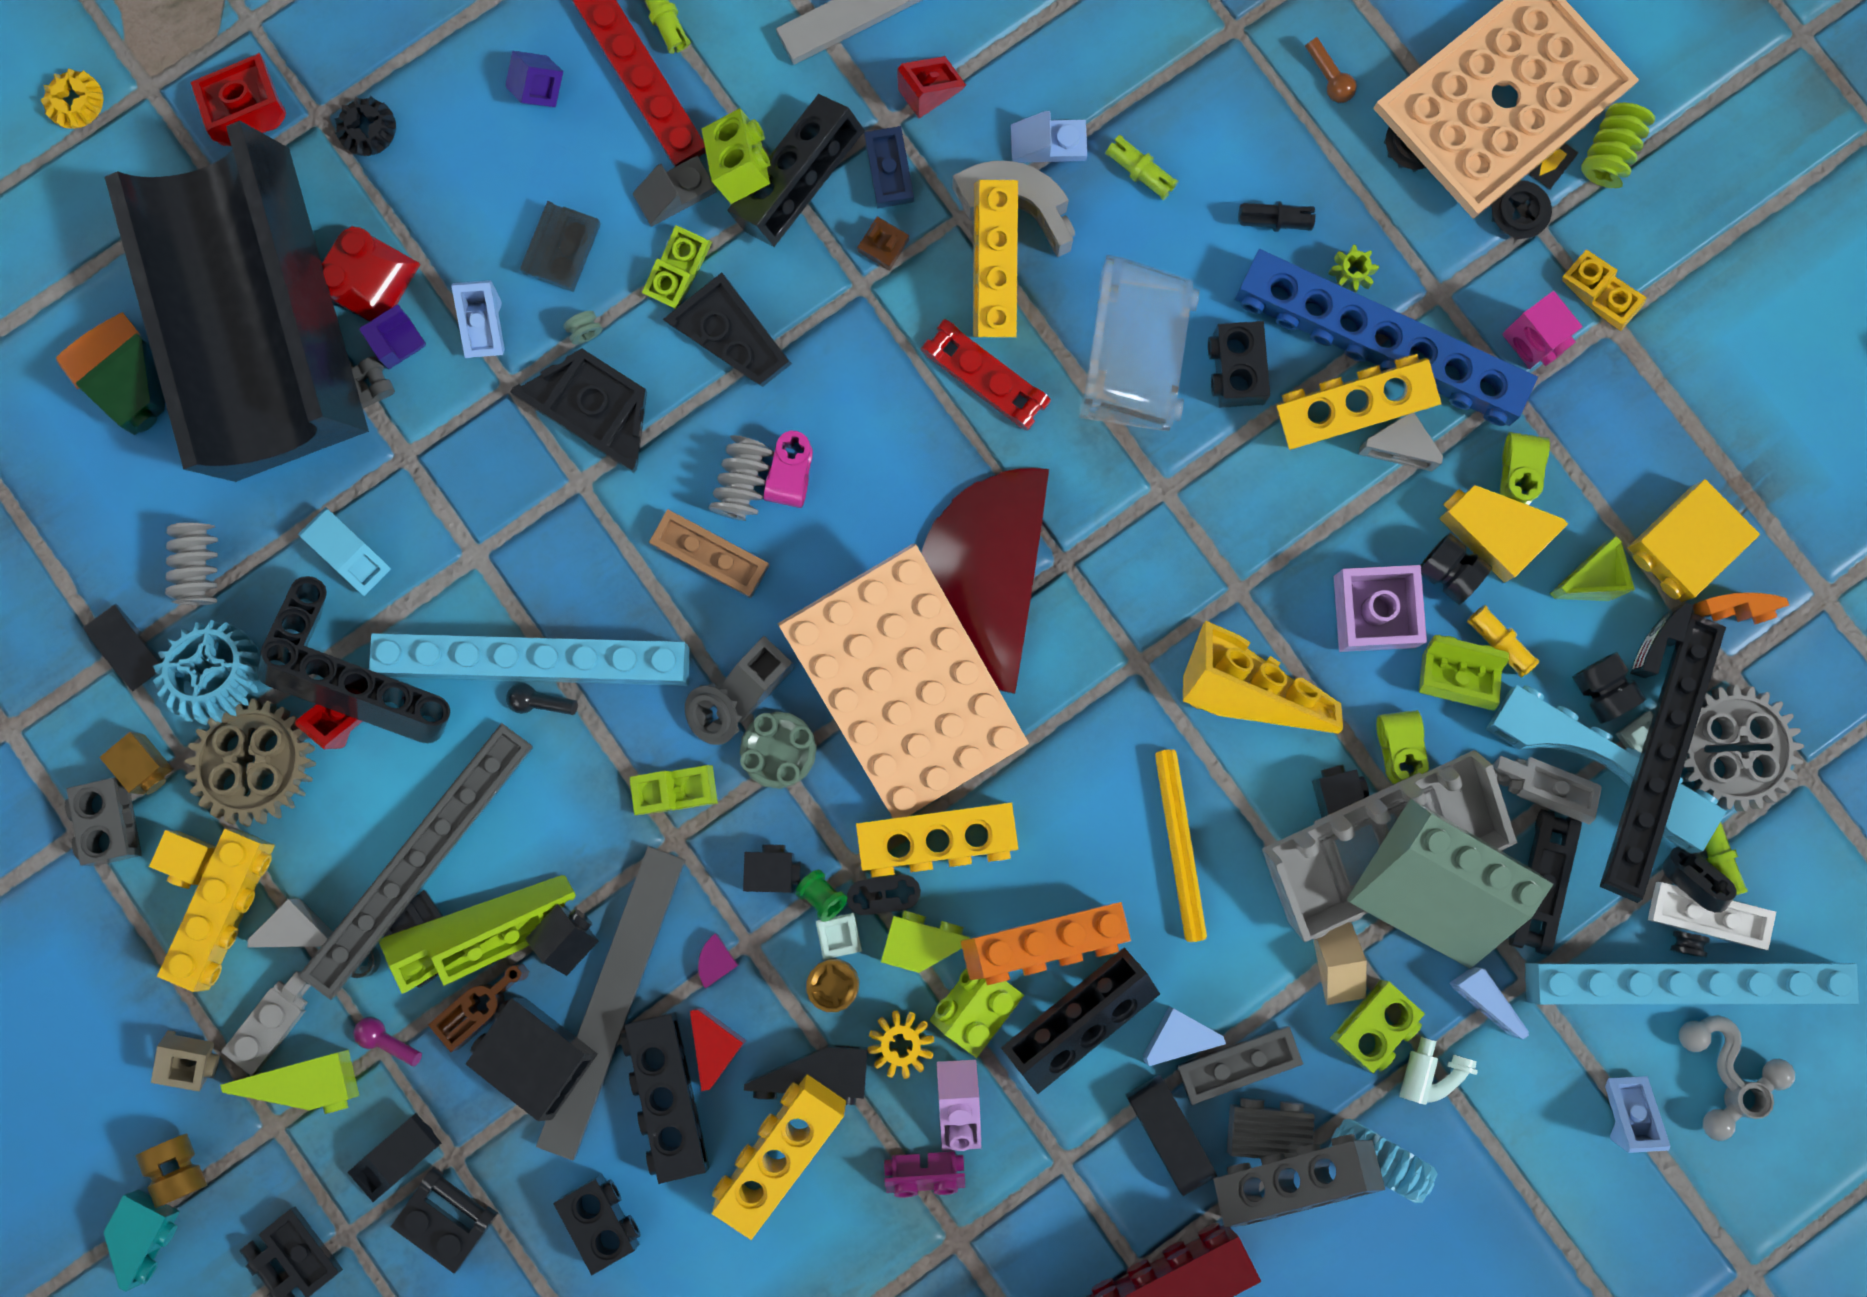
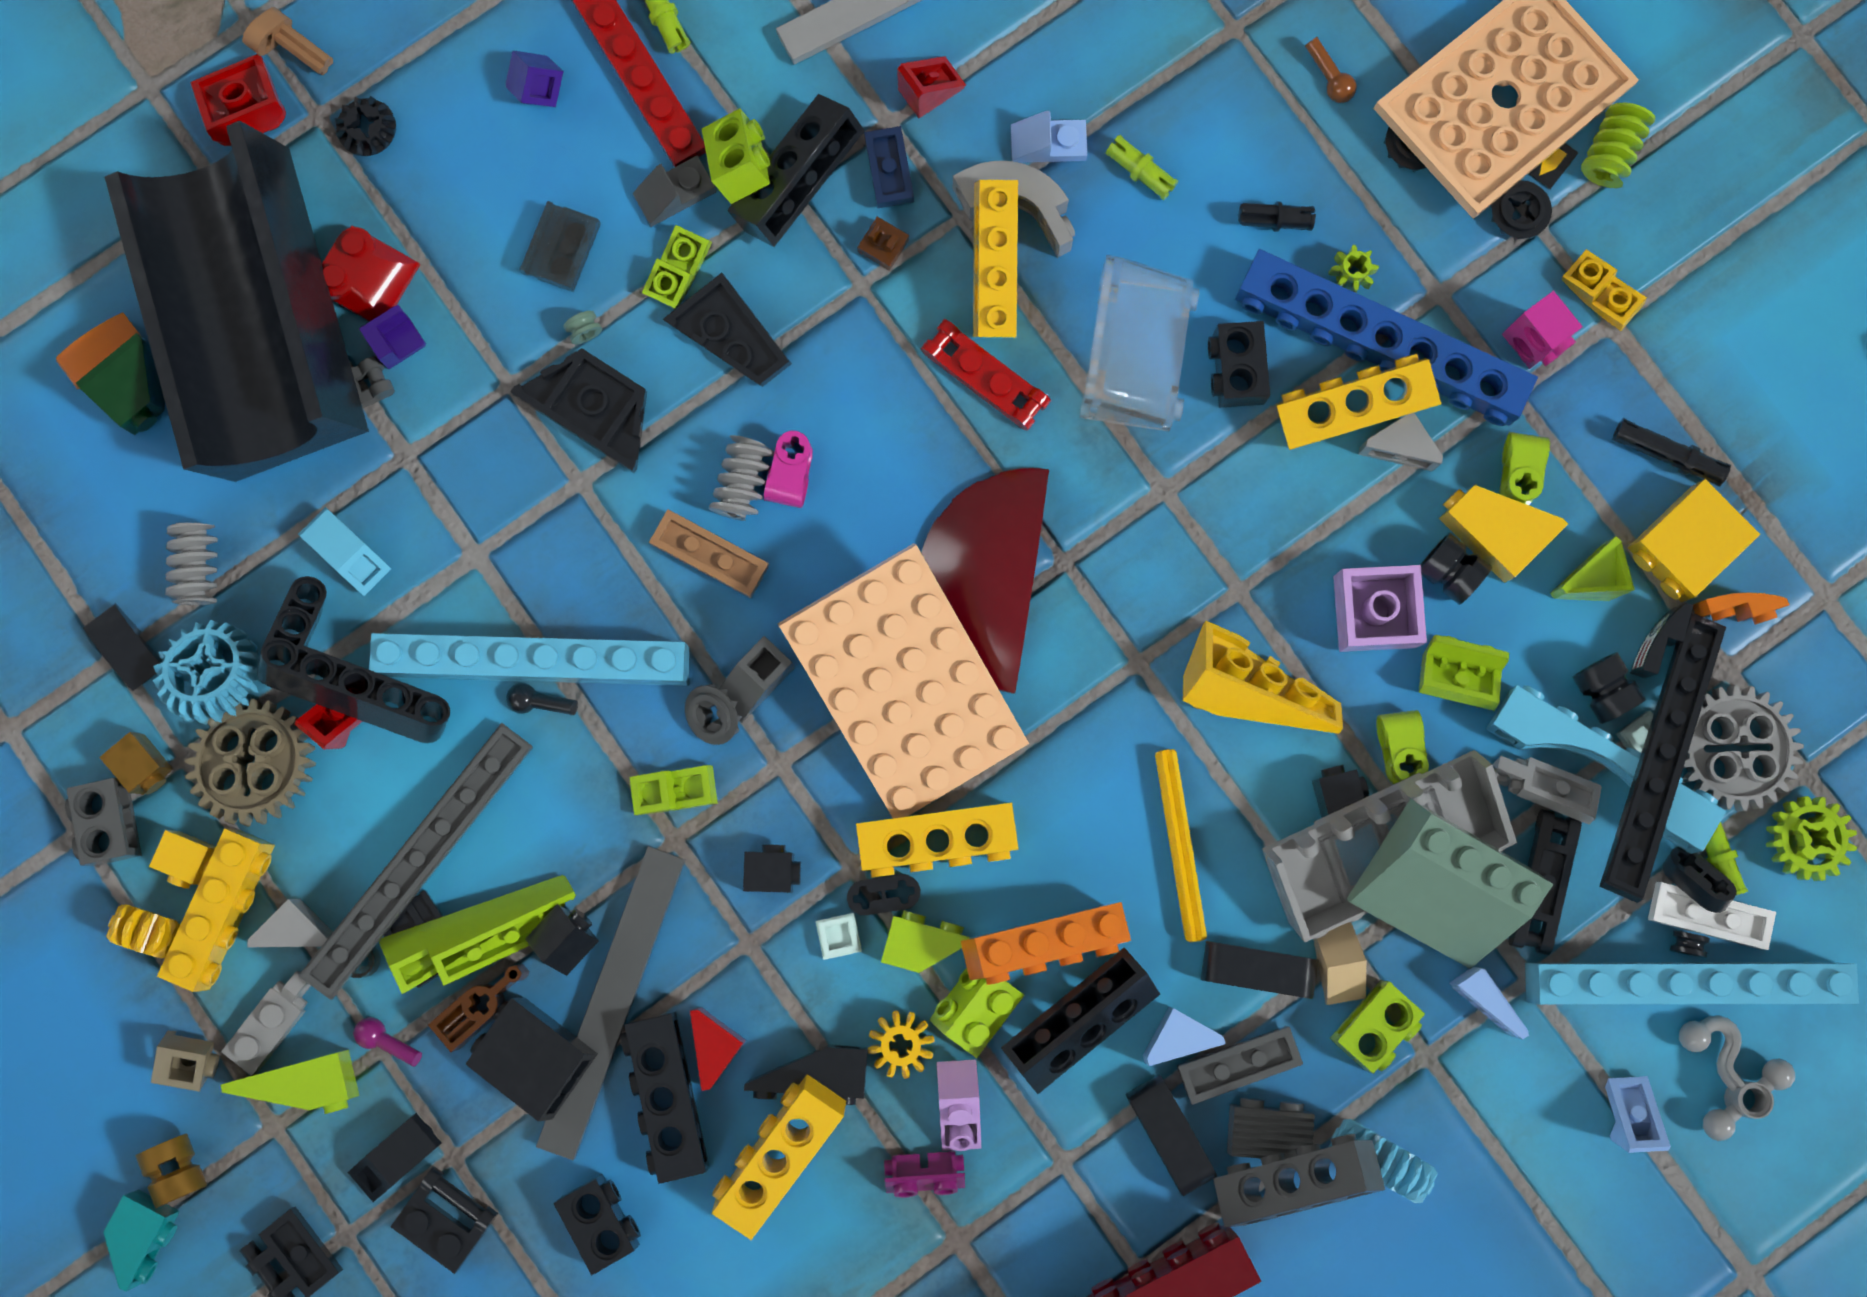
yellow gear [40,68,104,129] -> none
light blue slope [451,280,505,358] -> none
magenta tile [698,933,739,989] -> none
sand green dish [740,712,817,789] -> none
green bush [796,869,847,922] -> none
pearl gold wheel [806,959,859,1012] -> none
light aqua plant [1399,1037,1478,1105] -> none
yellow pin [1467,605,1539,677] -> none
none -> yellow gear [106,904,180,959]
none -> medium nougat piece [242,7,333,75]
none -> black beam [1200,941,1319,999]
none -> black pin [1612,418,1731,487]
none -> lime gear [1766,796,1857,881]

